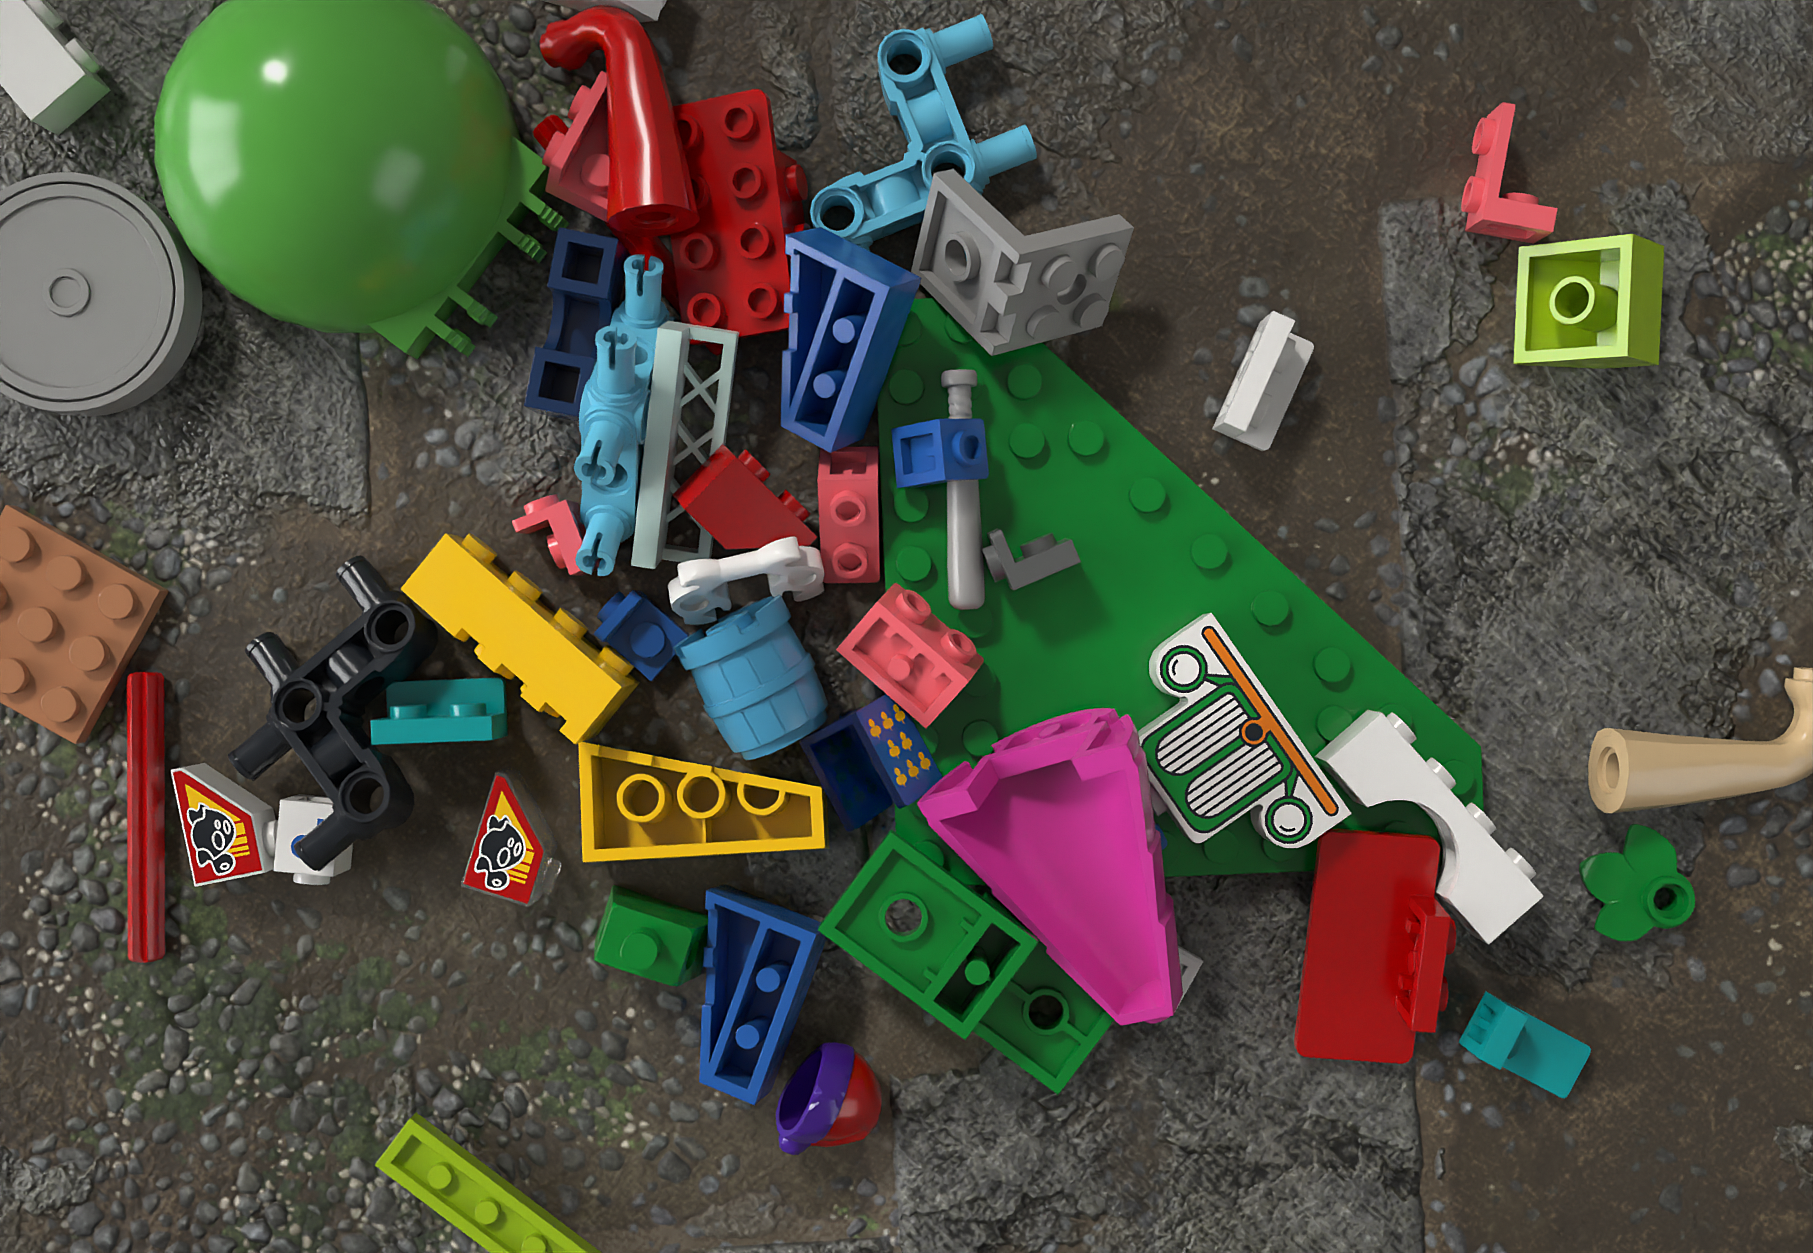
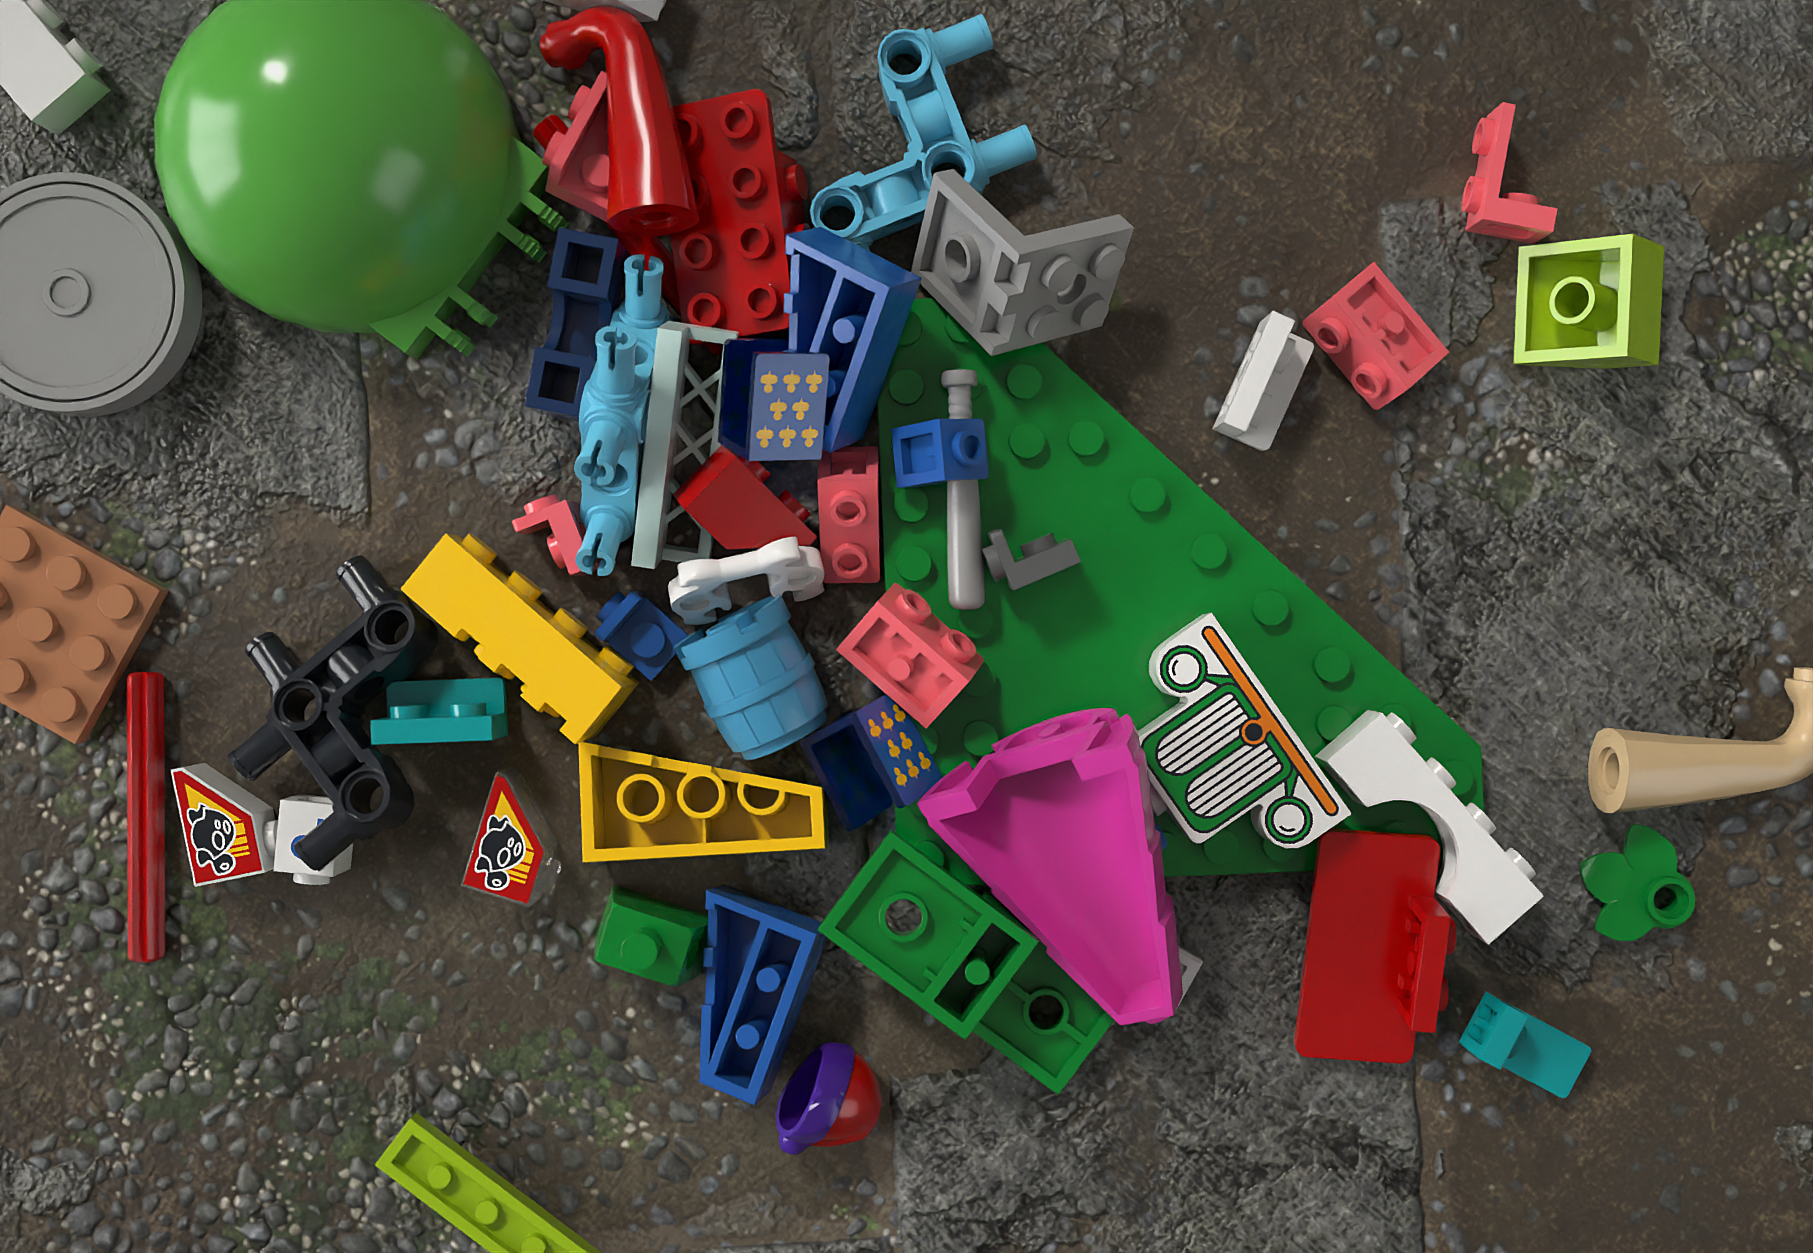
none -> piece [717,338,830,461]
none -> coral bracket [1303,262,1449,410]

